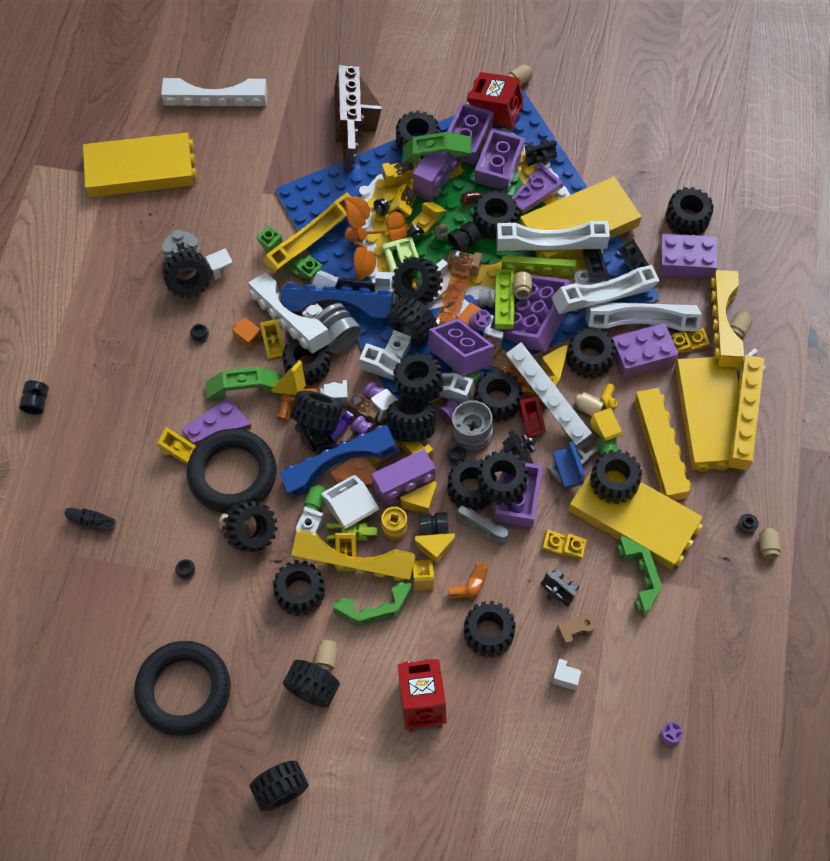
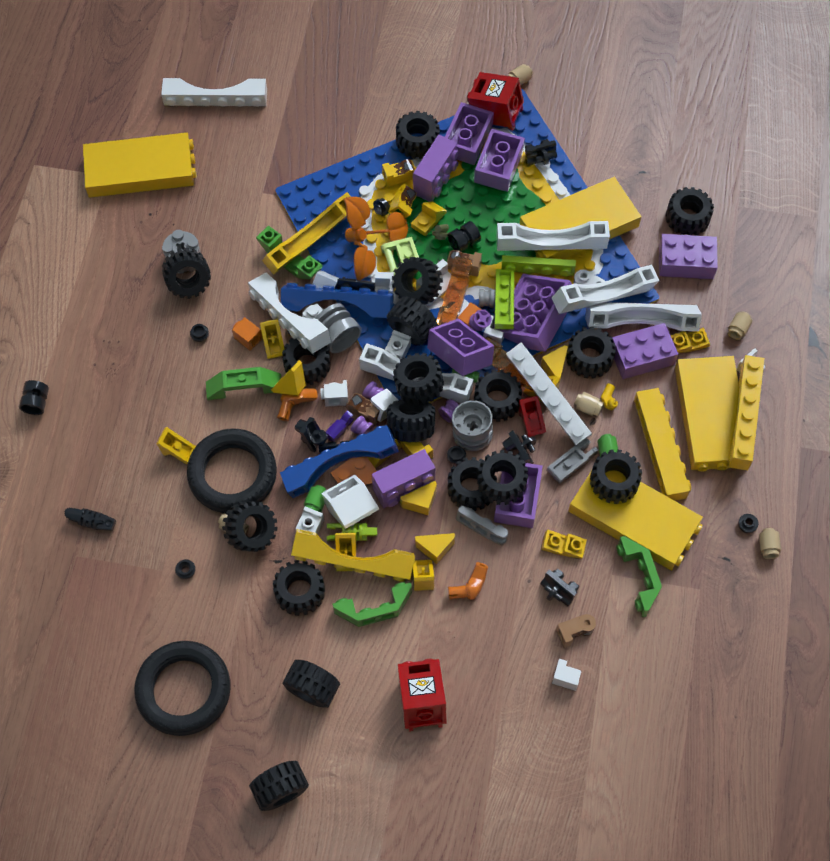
medium lavender wing [182,397,251,445] -> none
white panel [206,248,233,280] -> none
black tyre [290,390,343,431] -> none
tan brick [314,640,338,672] -> none
reddish brown wedge [334,65,382,171] -> none
yellow wheel [381,507,407,541] -> none
bright green slope [402,132,471,164] -> none
black plate [406,225,424,241] -> none
black wheel [419,512,449,536] -> none
clear red arm [460,191,482,205] -> none
black tyre [464,601,516,657] -> none
black tyre [473,190,519,240] -> none
medium lavender wing [512,163,563,215] -> none
tan brick [513,272,532,300] -> none
blue panel [552,442,585,490] -> none
black tile [582,249,609,282] -> none
yellow slope [589,408,623,441] -> none
black hips [617,239,649,271] -> none
medium lavender wheel [660,722,683,746] -> none
yellow arch [710,270,744,368] -> none

